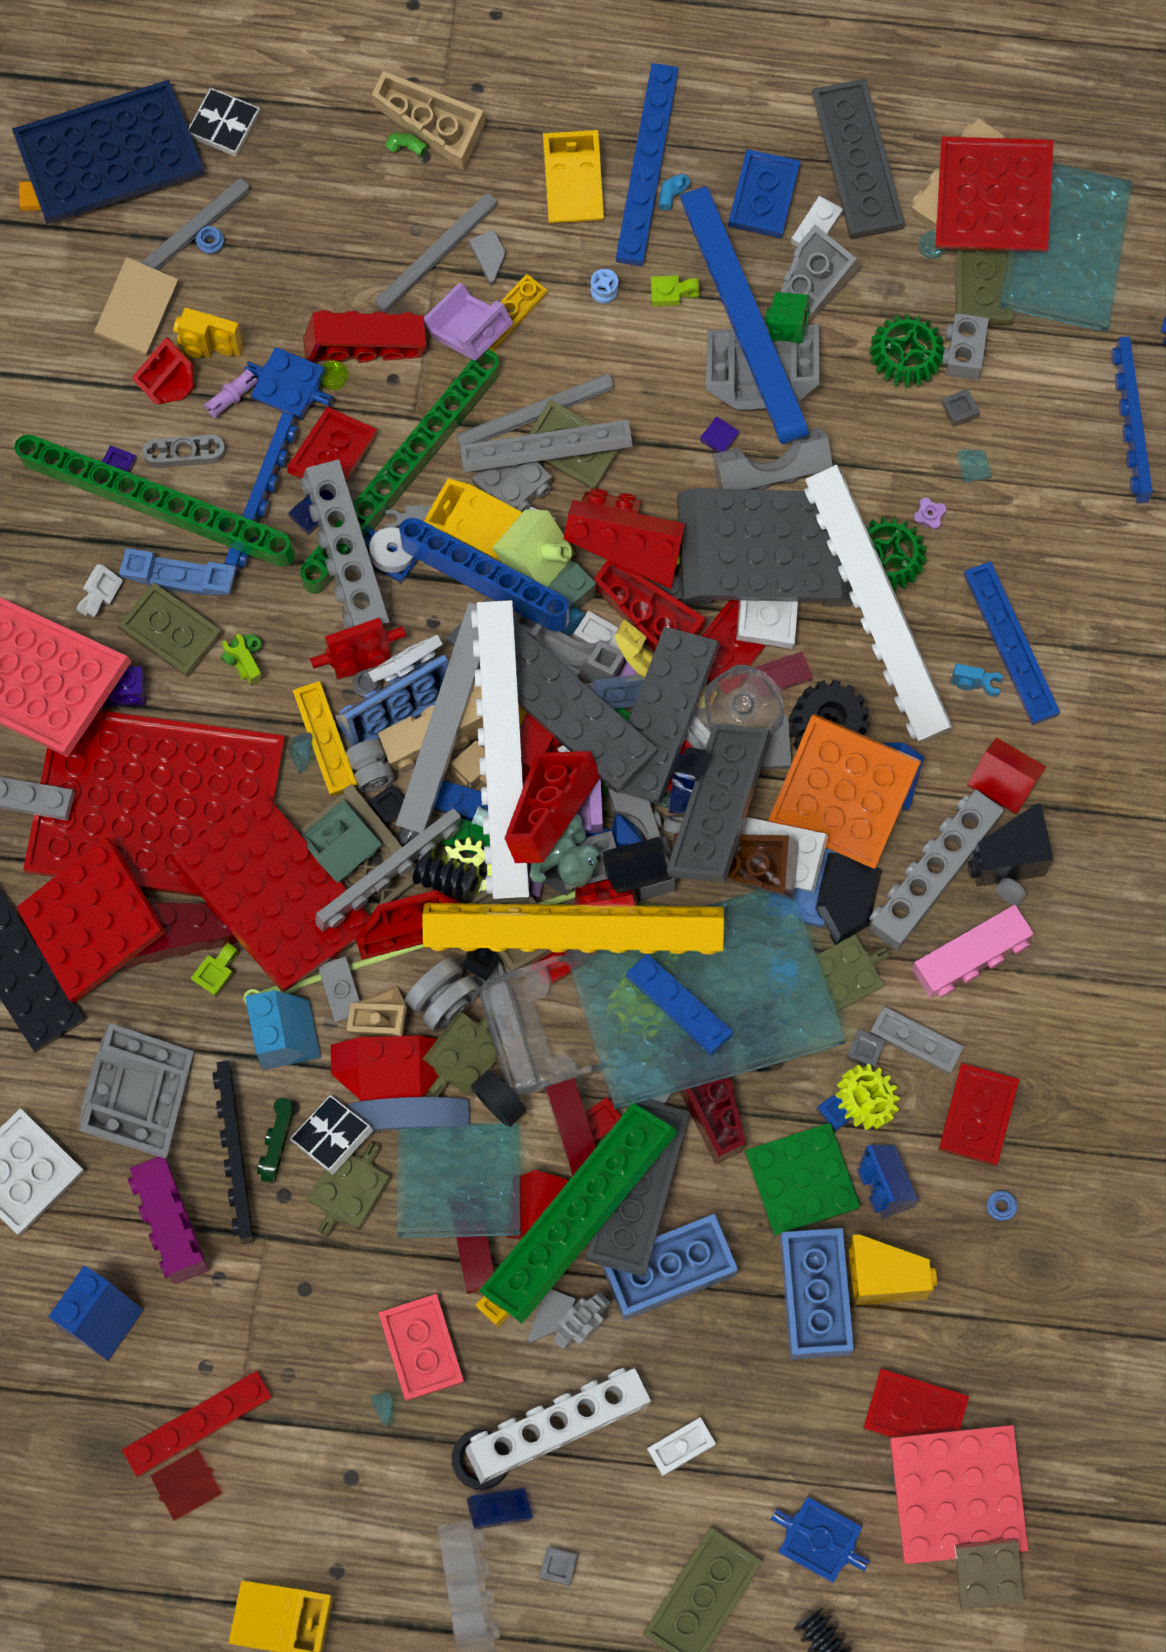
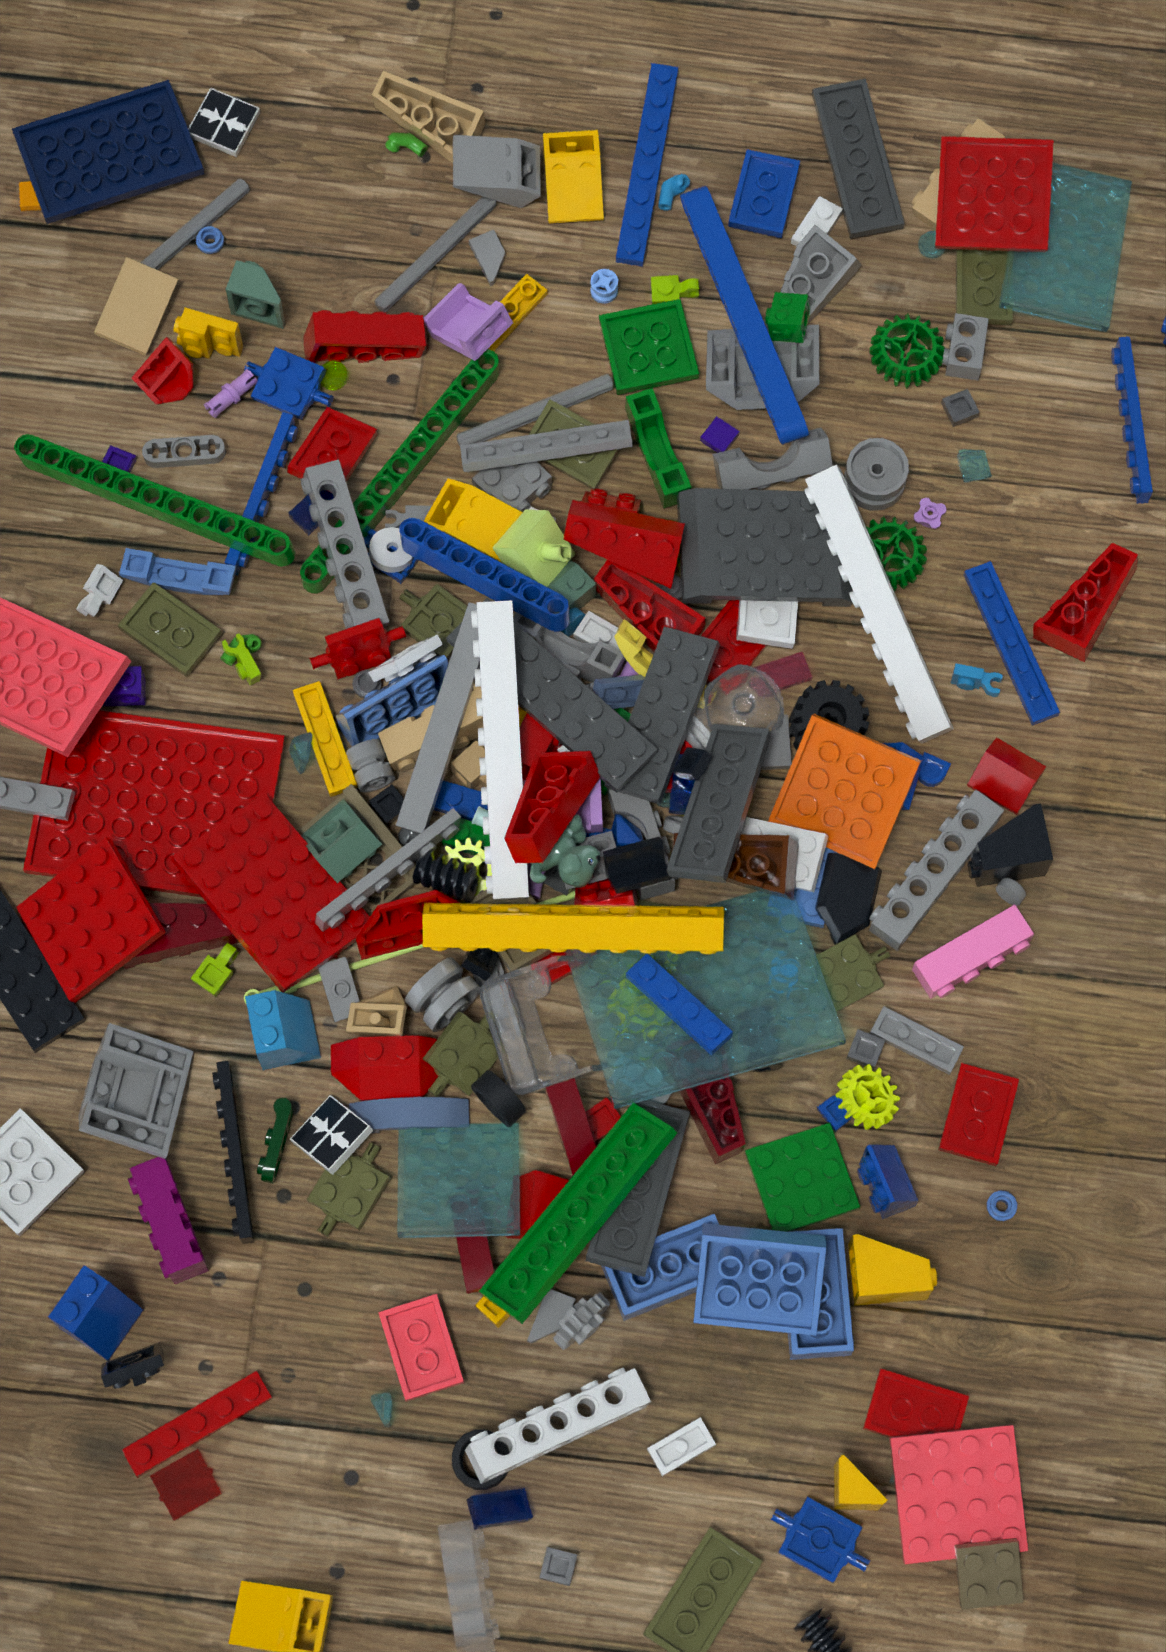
none -> black hinge [101,1342,164,1389]
none -> sand green slope [225,260,285,329]
none -> olive plate [399,583,467,659]
none -> light grey slope [453,135,541,208]
none -> green plate [599,299,699,395]
none -> green arch [625,388,691,508]
none -> medium blue slope [693,1223,826,1336]
none -> yellow slope [834,1454,887,1511]
none -> light grey wheel [844,438,909,511]
none -> blue tile [918,752,951,787]
none -> red wedge [1033,543,1138,662]

